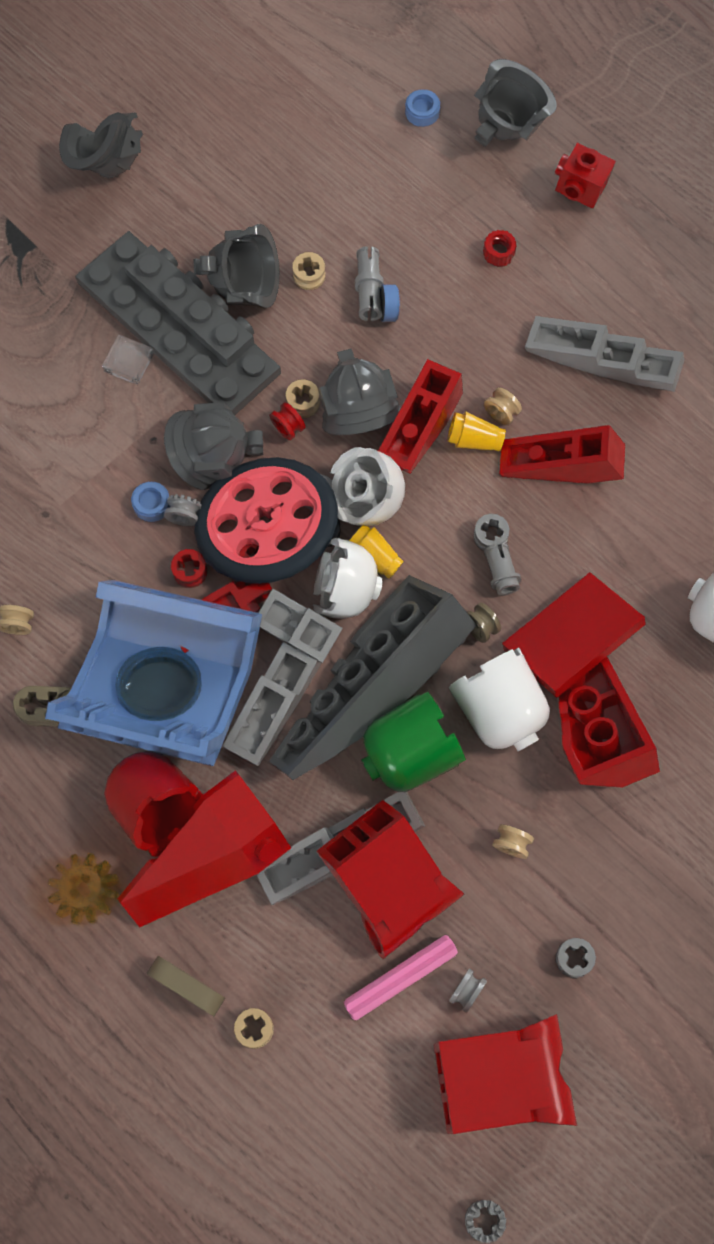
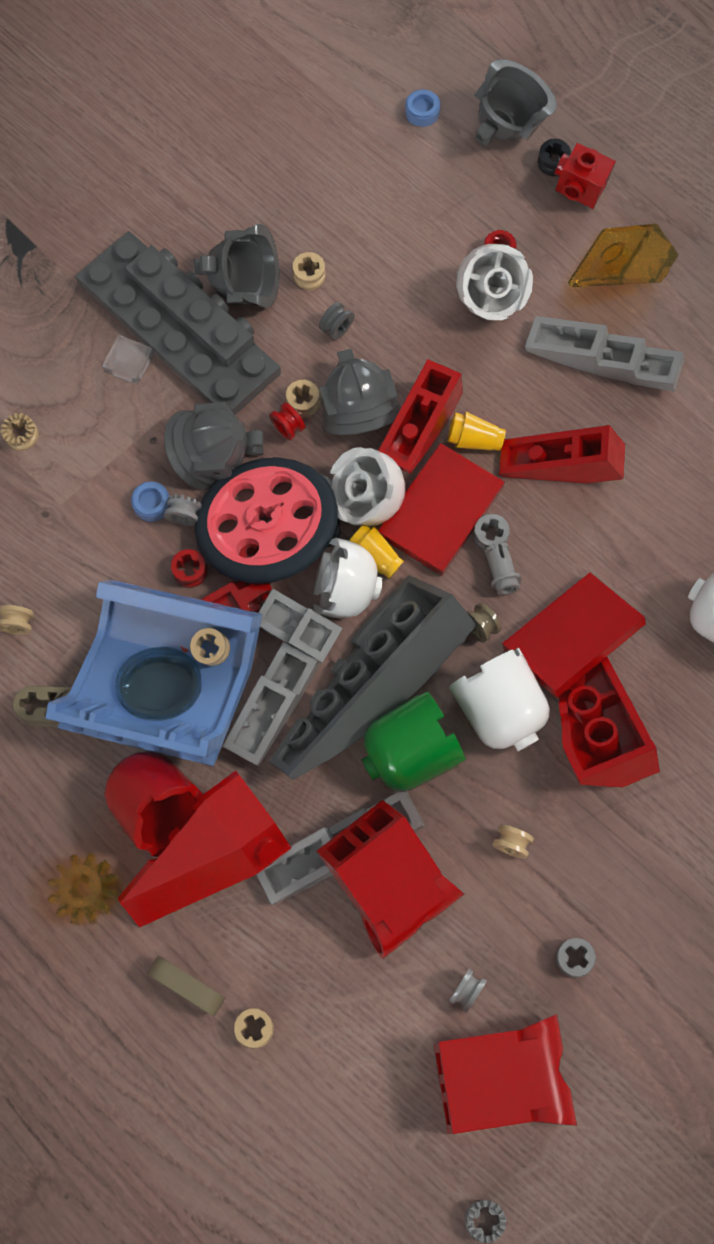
dark grey helmet [59,112,143,178] -> none
bright pink axle [344,935,458,1020] -> none
light grey pin [355,246,384,321] -> none
medium blue tile [380,285,400,322] -> none
tan bush [484,387,522,425] -> none
none -> tan bush [1,413,39,451]
none -> tan bush [190,628,230,666]
none -> dark grey bush [319,302,354,340]
none -> red tile [378,443,505,576]
none -> white cylinder [456,244,533,320]
none -> black bush [537,139,571,176]
none -> clear yellow slope [568,223,678,287]

